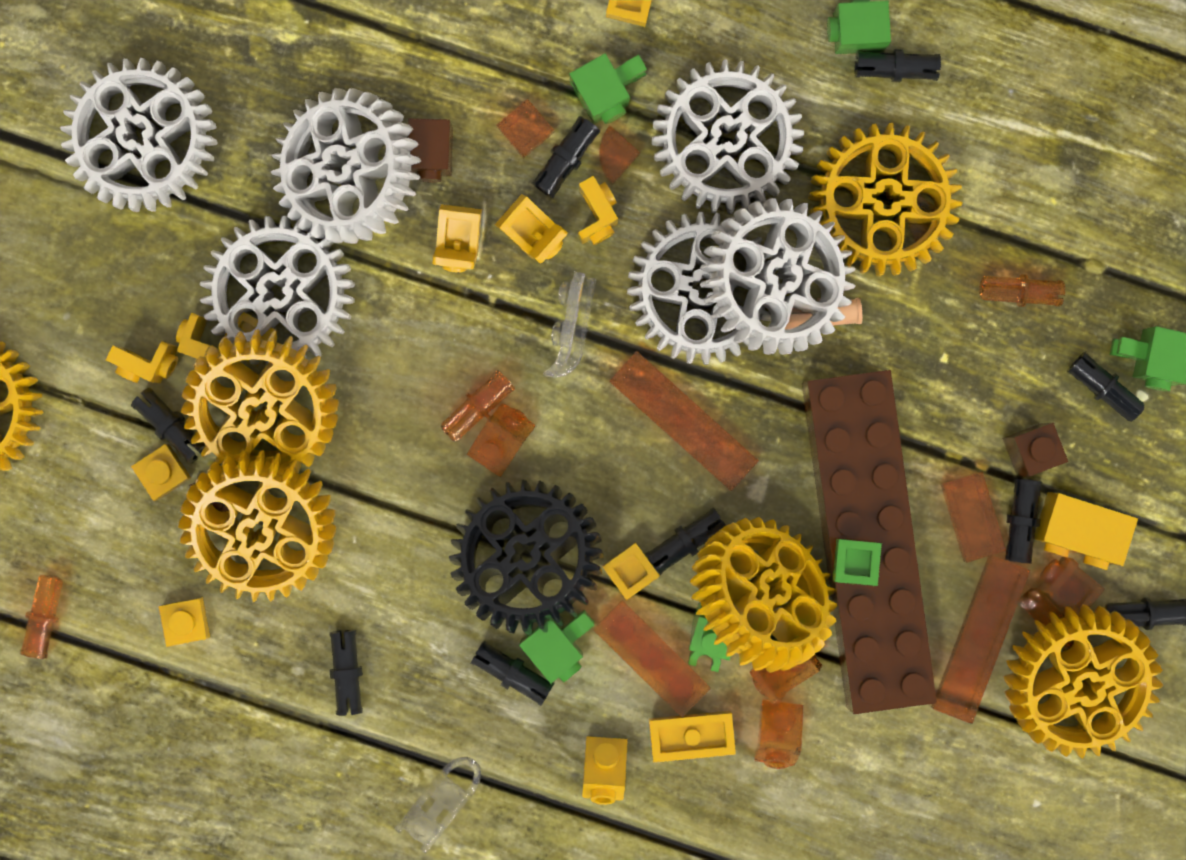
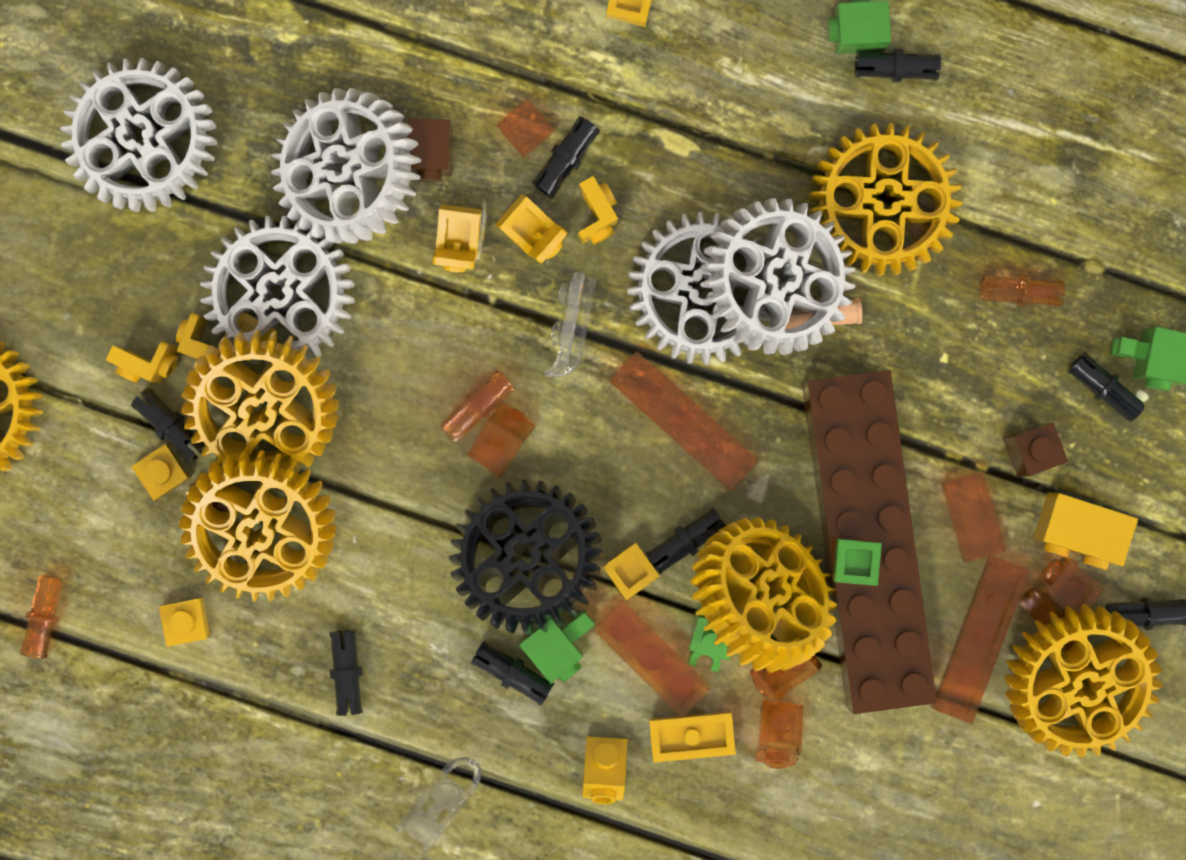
bright green brick [569,53,647,124] -> none
clear orange tile [599,125,640,185] -> none
white gear [652,59,804,214] -> none
black pin [1004,478,1042,564] -> none

